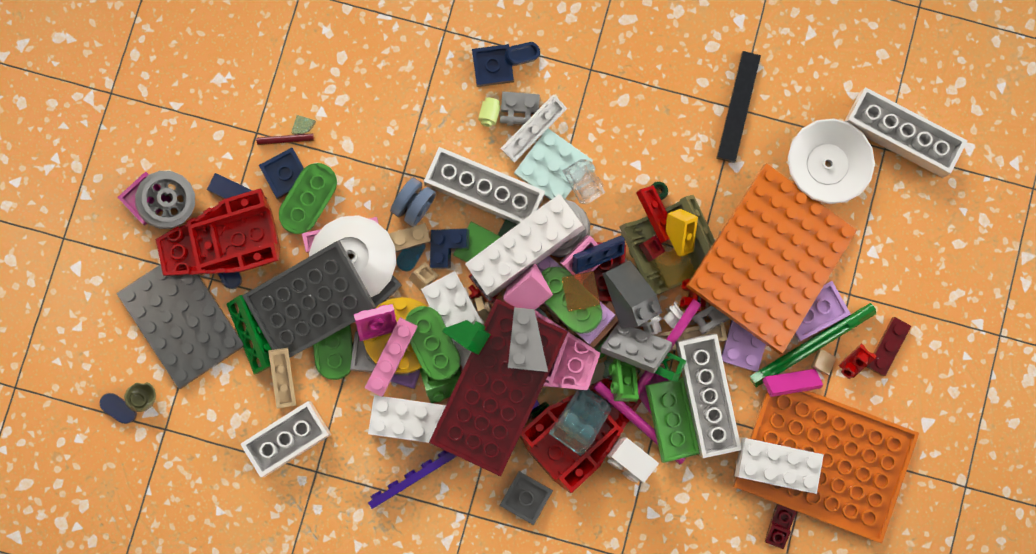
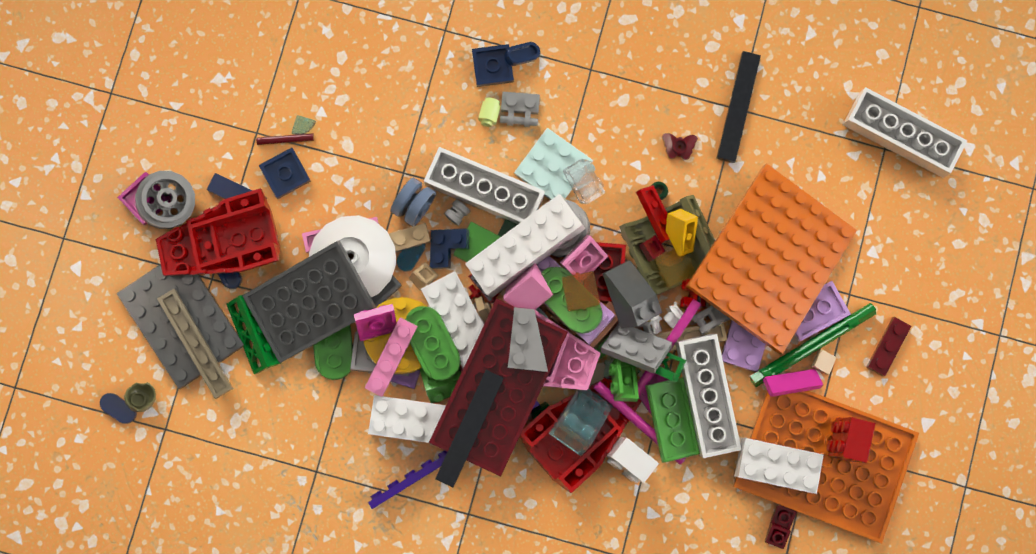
white brick [241,401,332,478] -> none
tan plate [268,348,296,409] -> none
bright green tile [279,163,337,234] -> none
green slope [442,320,491,355] -> none
white tile [500,94,567,163] -> none
dark grey plate [500,471,553,525] -> none
dark blue tile [572,236,625,274] -> none
white dish [788,118,875,204] -> none
red hips [838,343,876,379] -> none
none -> dark tan plate [157,289,233,399]
none -> black tile [435,370,504,488]
none -> light grey wheel [444,199,470,226]
none -> dark red animal [662,133,698,160]
none -> red brick [827,417,876,463]

